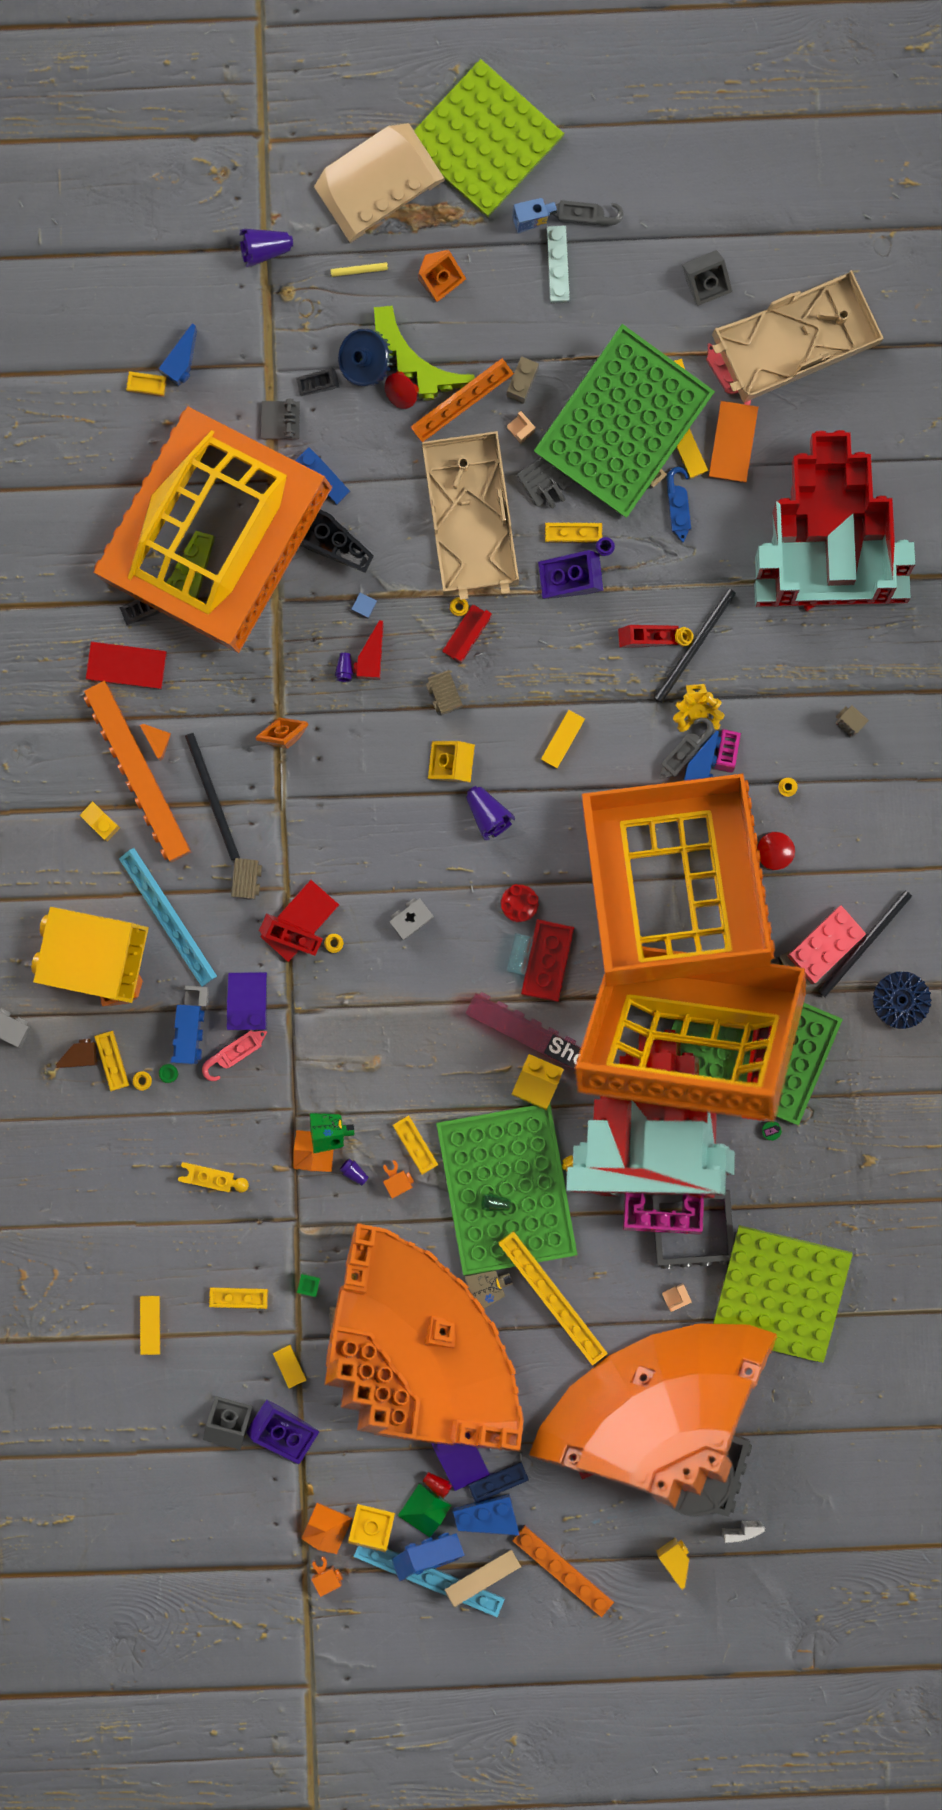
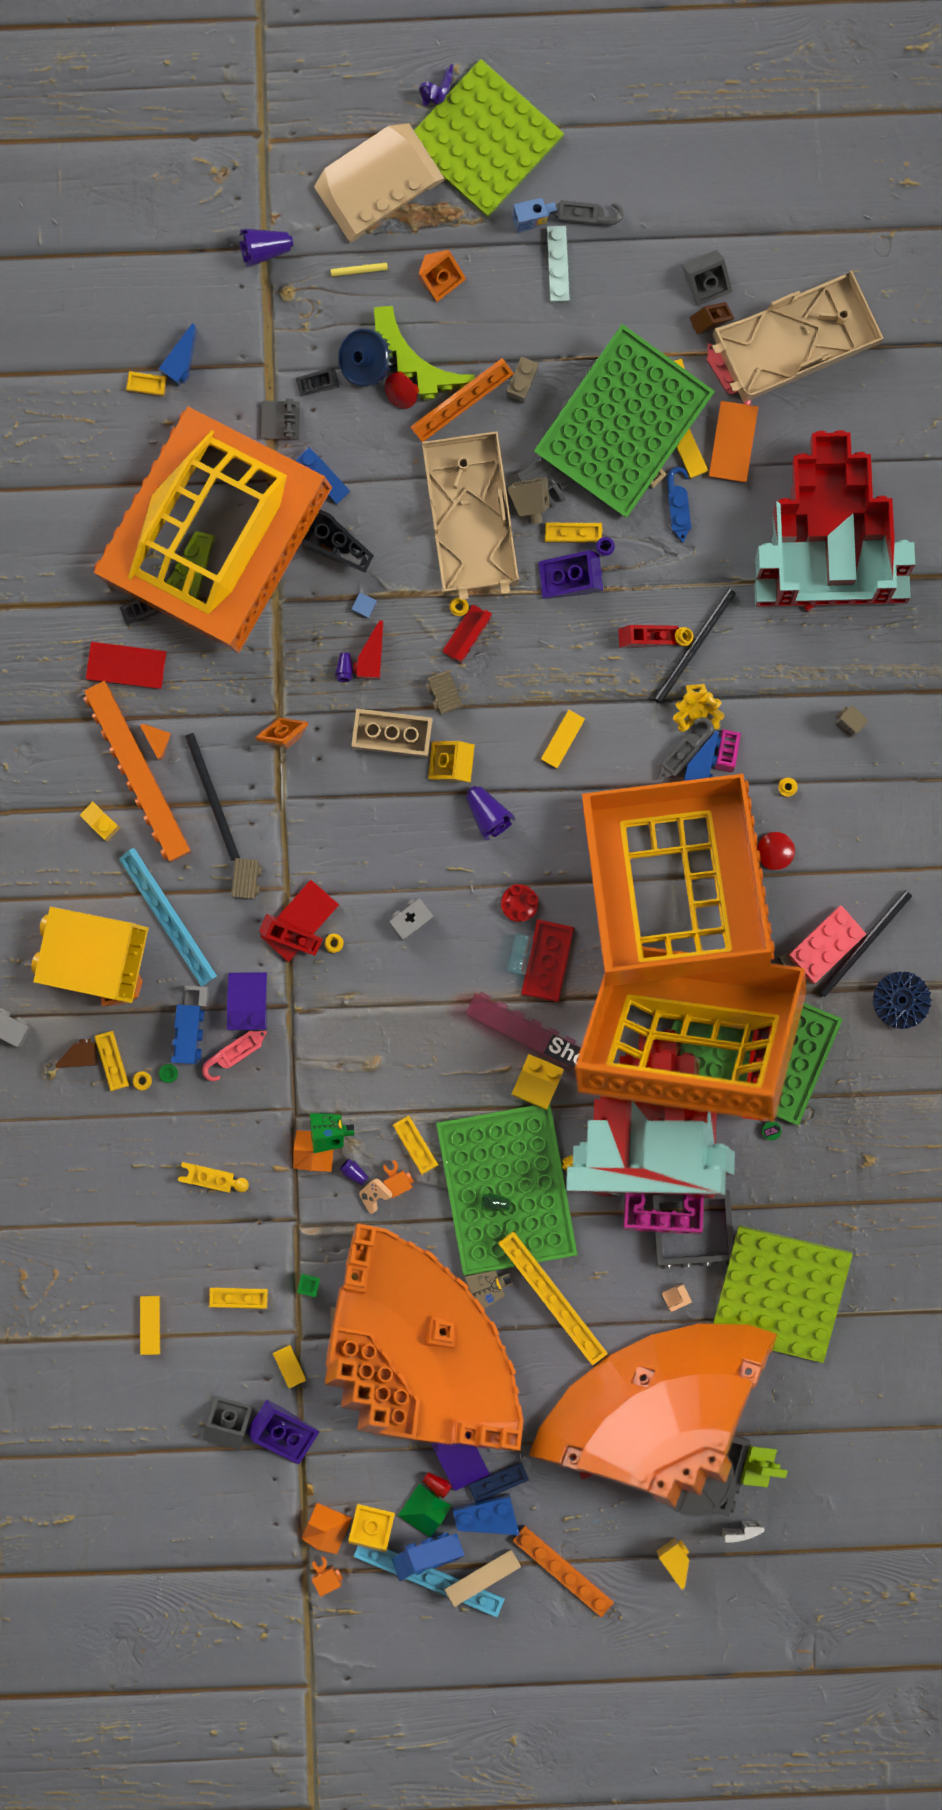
light nougat panel [507,411,536,444] -> none
none -> tan brick [351,709,433,758]
none -> light nougat piece [359,1179,392,1214]
none -> dark purple hair [419,64,453,106]
none -> dark tan torso [507,477,550,525]
none -> reddish brown slope [689,302,735,334]
none -> lime bracket [740,1446,788,1487]

